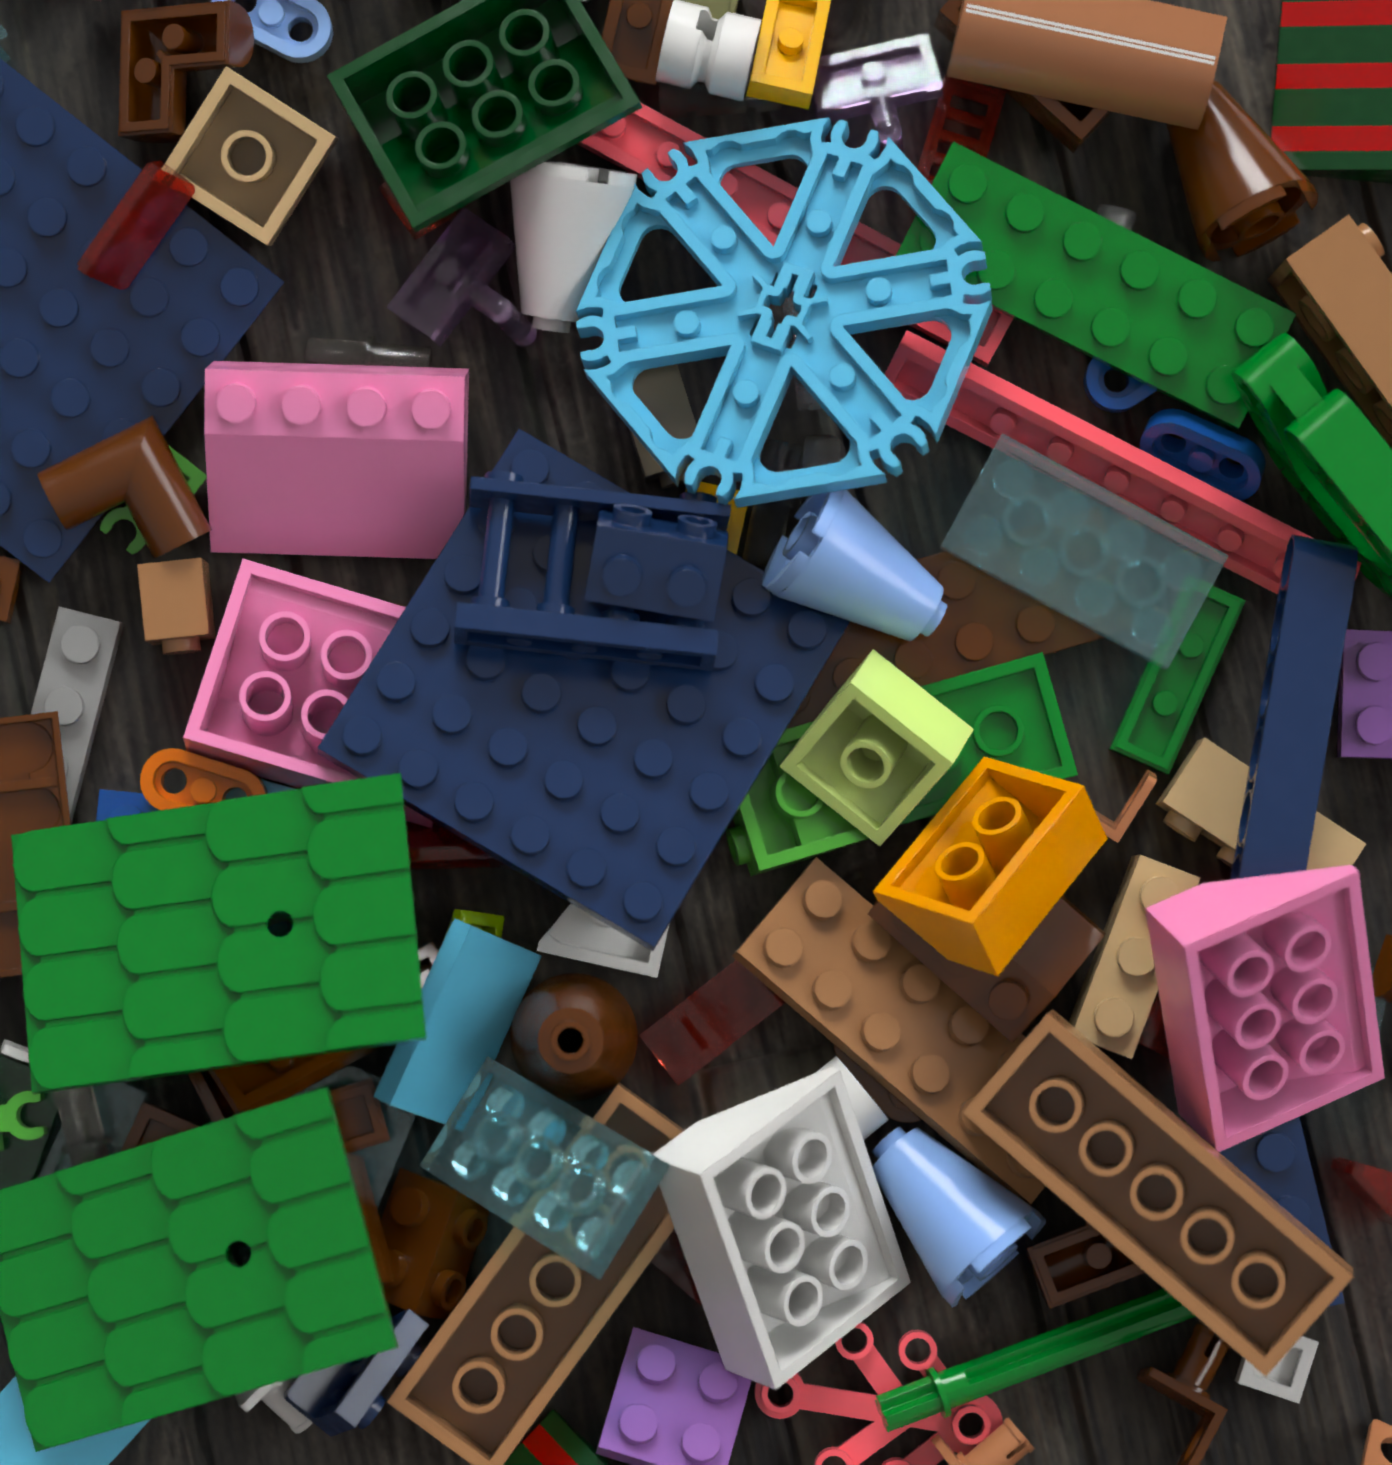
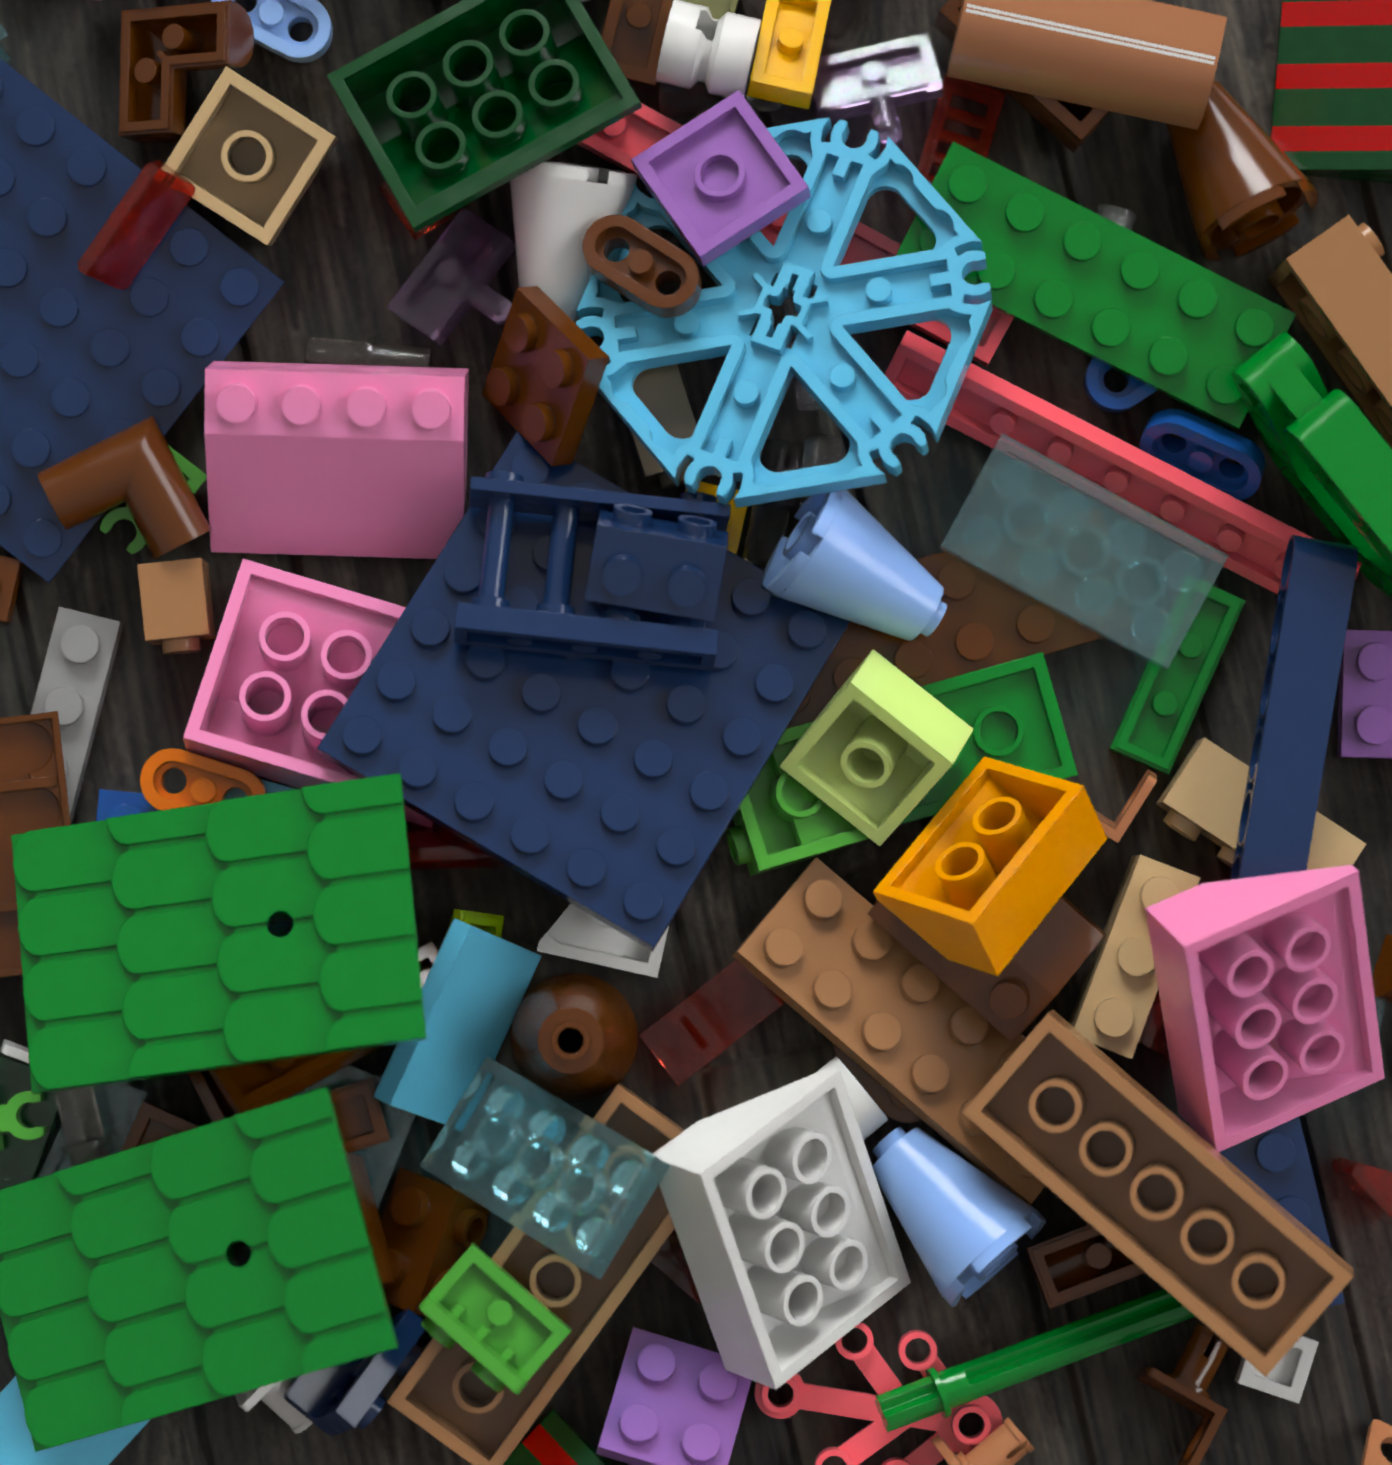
none -> bright green bracket [418,1243,572,1395]
none -> reddish brown plate [482,286,609,467]
none -> reddish brown plate [582,215,702,318]
none -> medium lavender plate [631,90,811,267]

